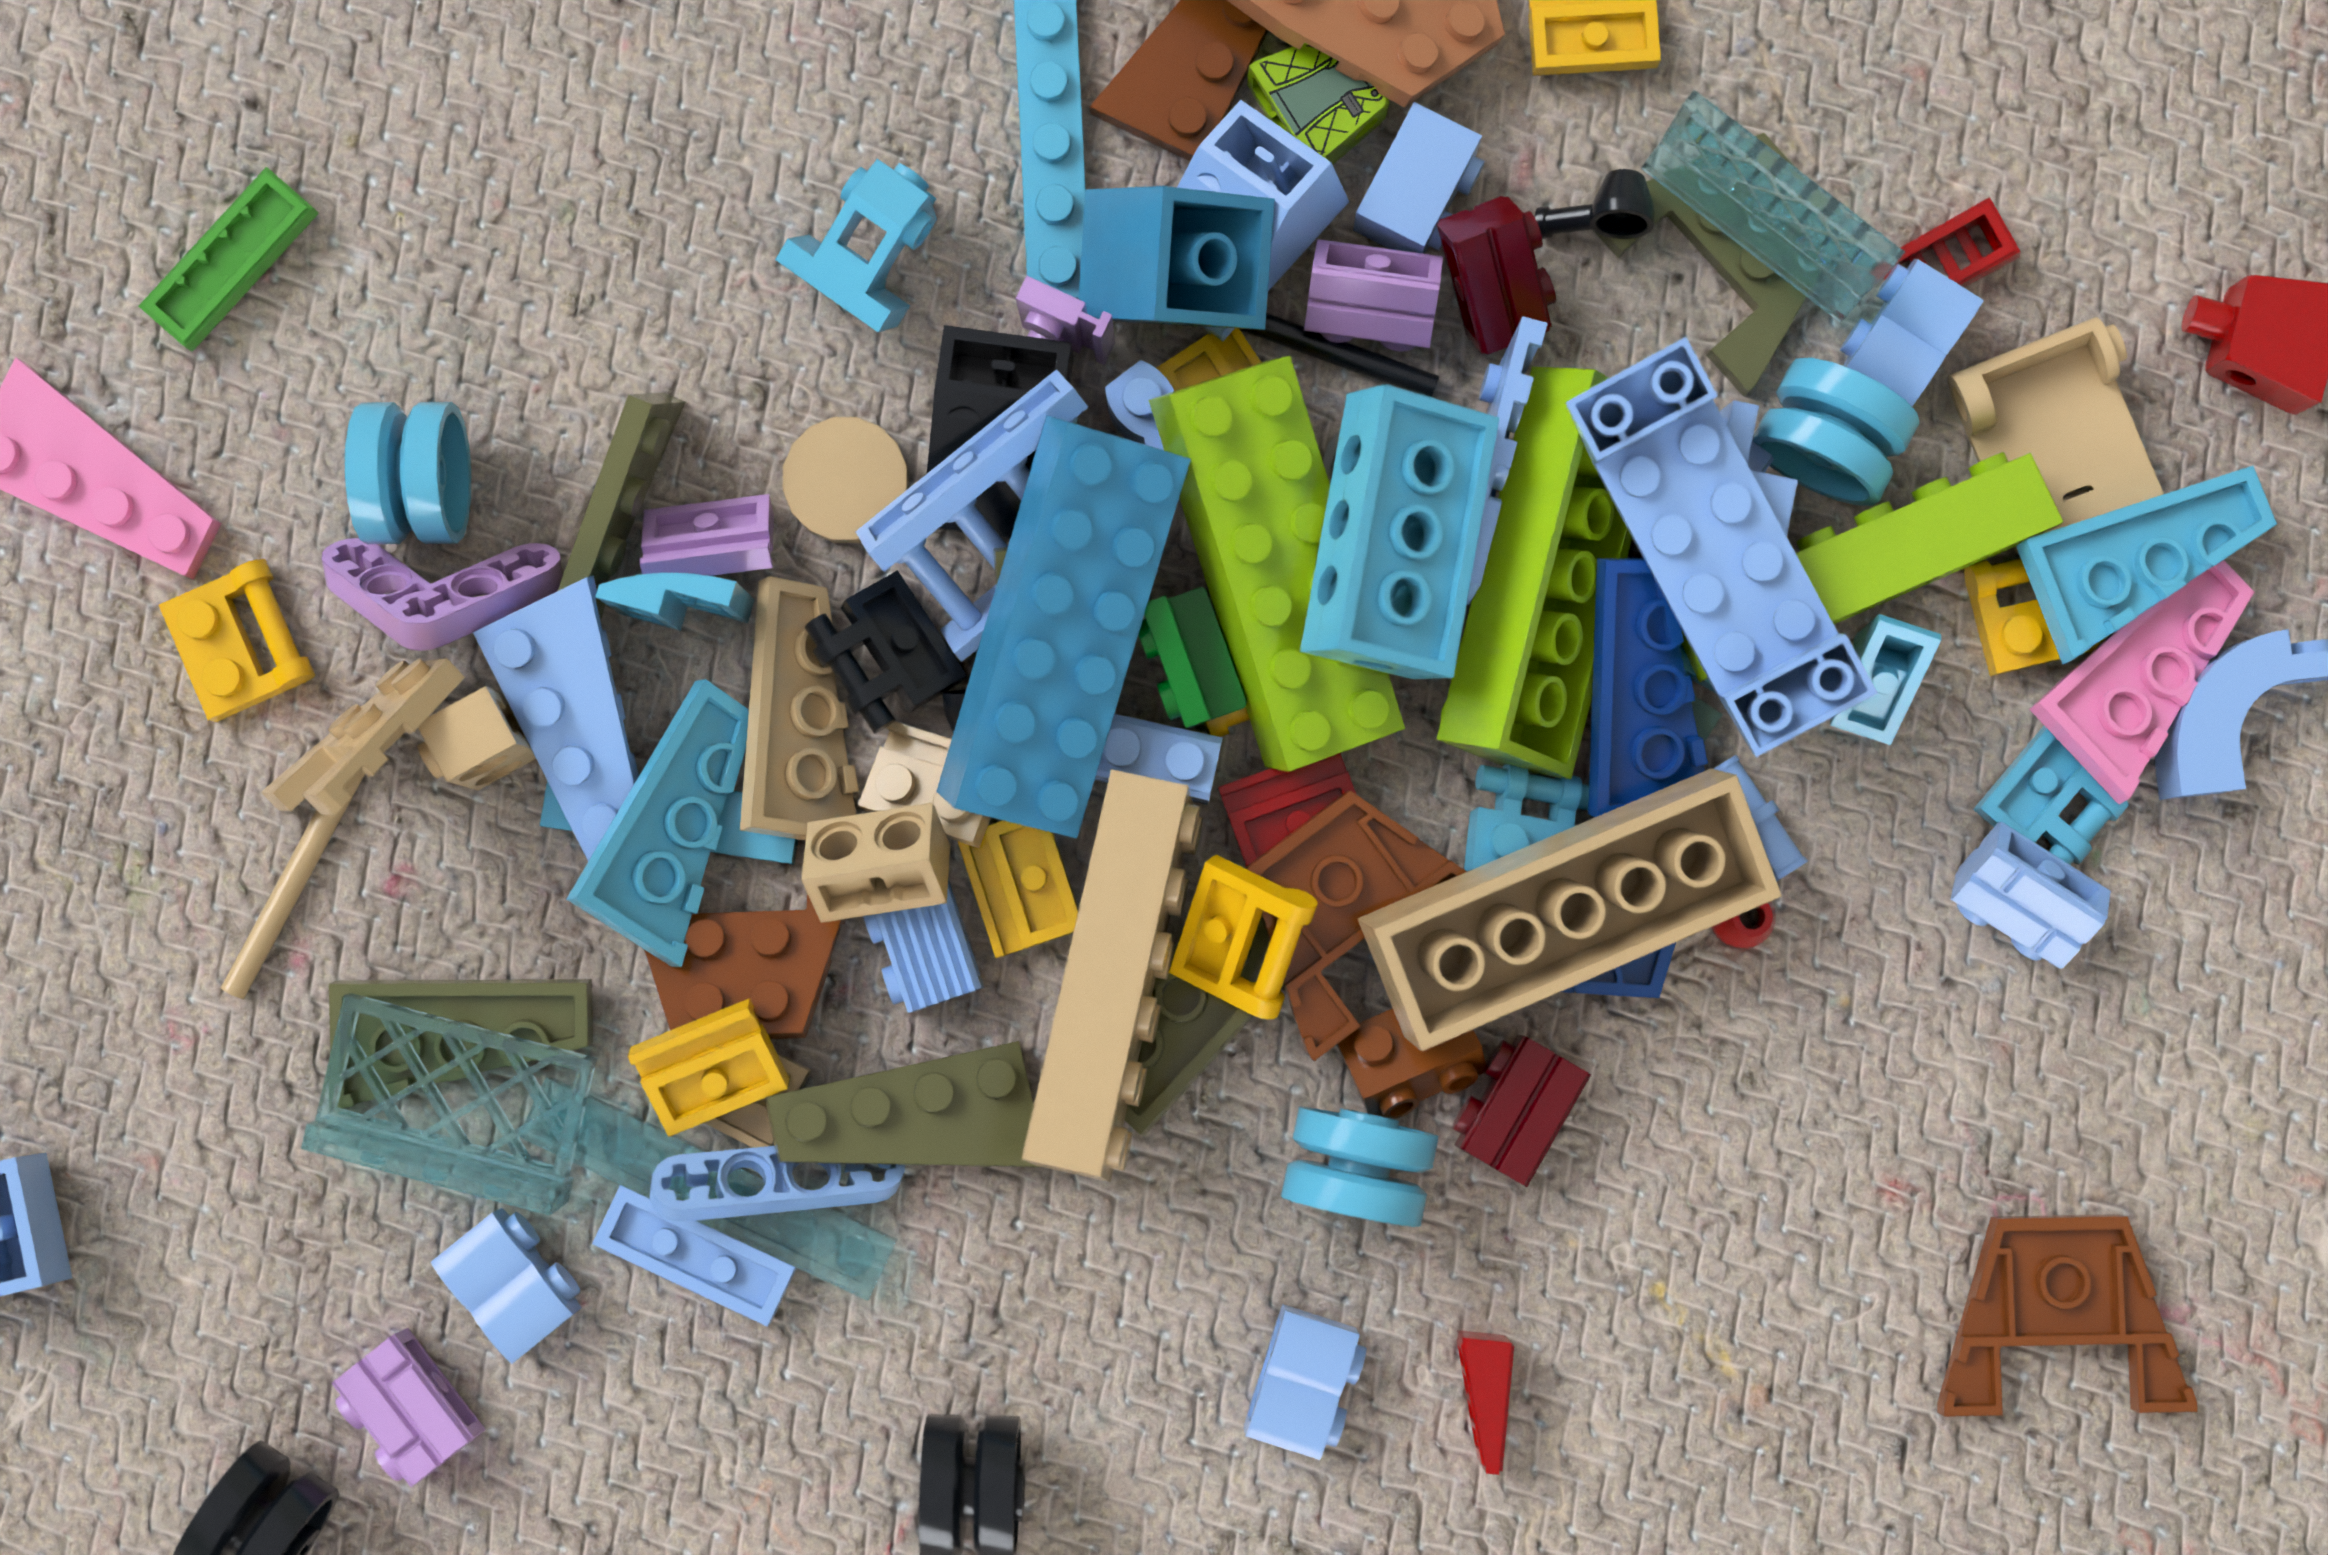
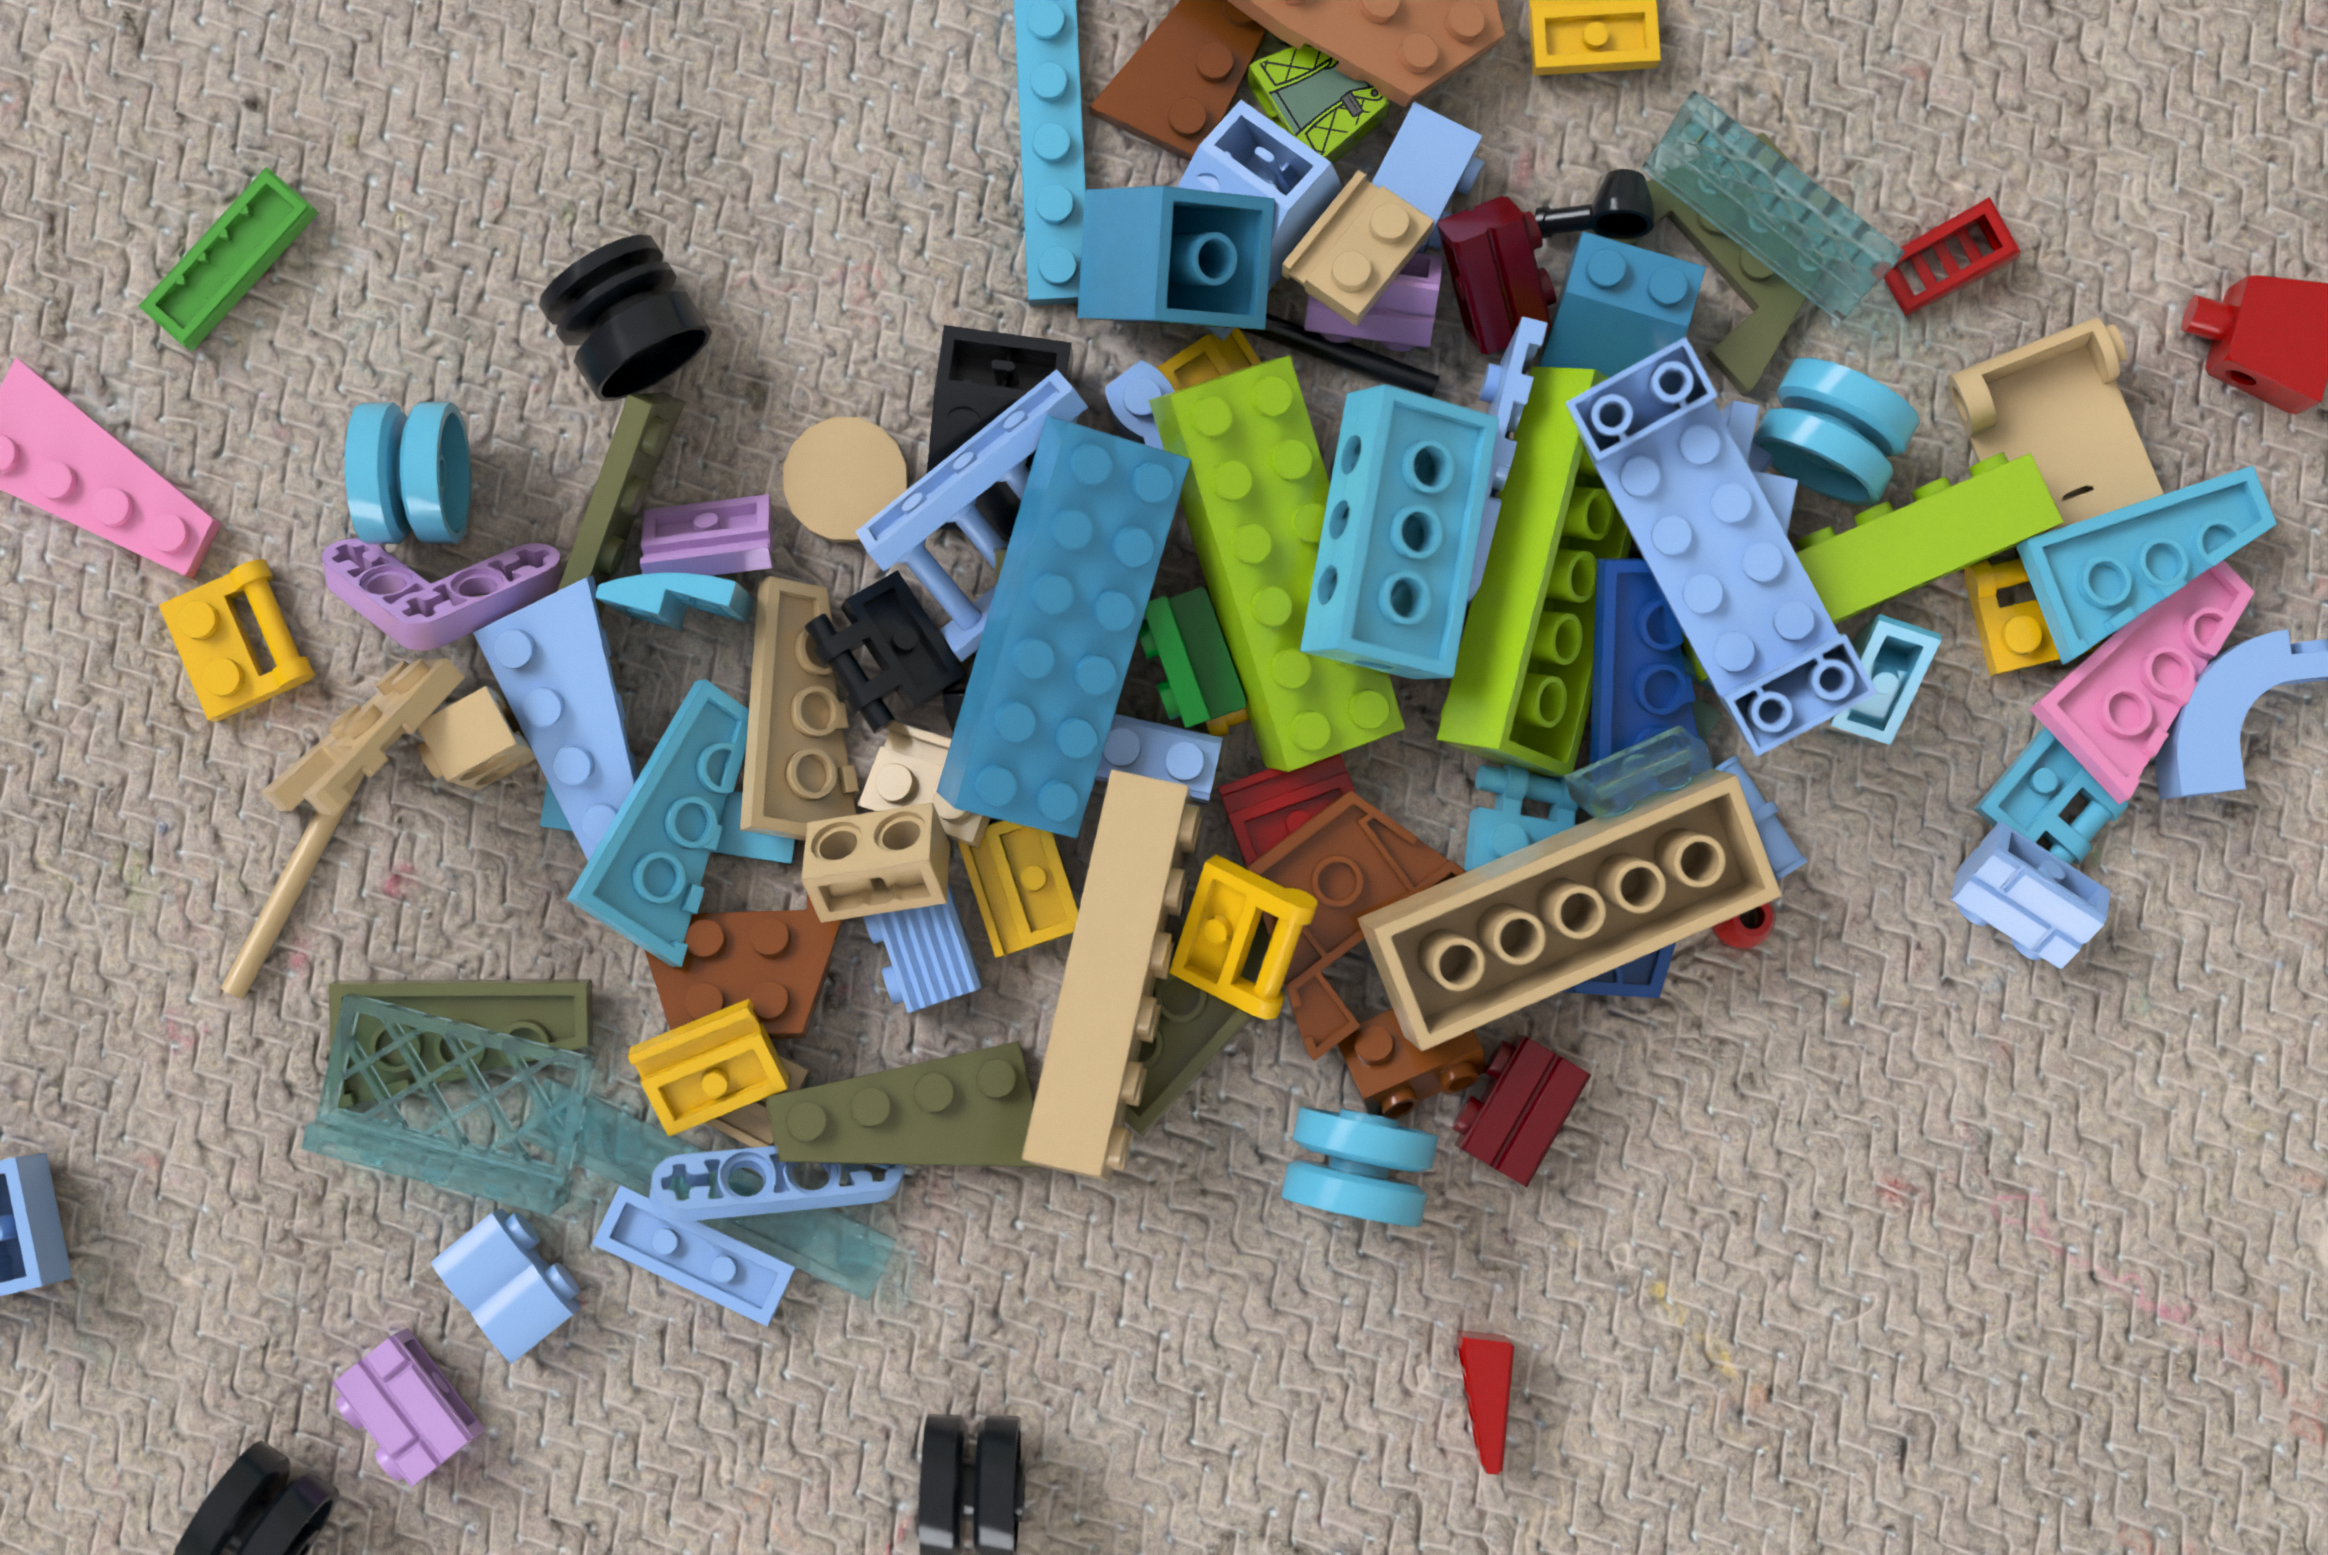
medium azure tile [775,159,937,332] -> none
lavender plate [1016,276,1115,365] -> none
light blue brick [1243,1304,1366,1460] -> none
light blue brick [1840,259,1984,406] -> none
dark orange wing [1937,1214,2198,1417] -> none
none -> black wheel [539,234,712,401]
none -> tan plate [1281,170,1434,327]
none -> dark azure slope [1538,231,1706,378]
none -> clear light blue plate [1564,725,1713,819]

